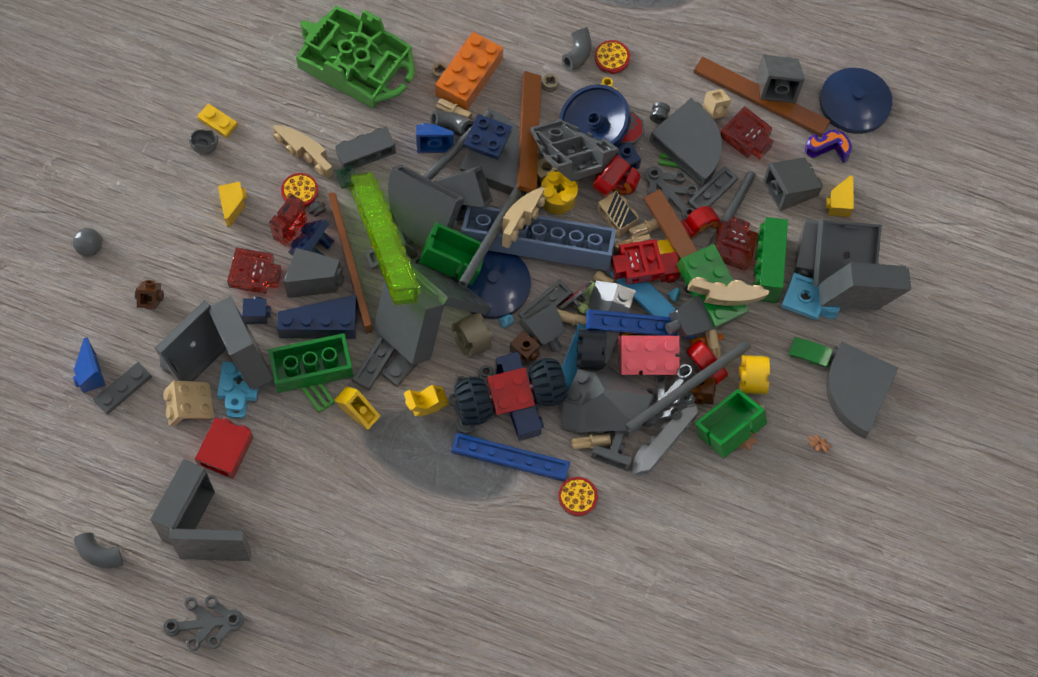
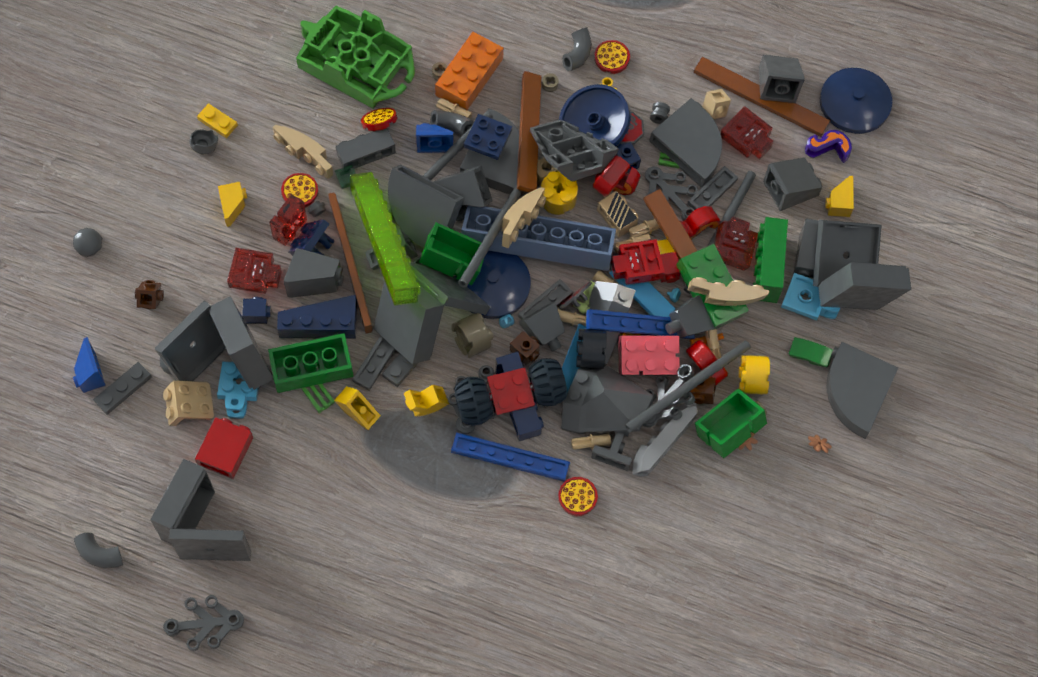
none -> tile [361,108,398,131]

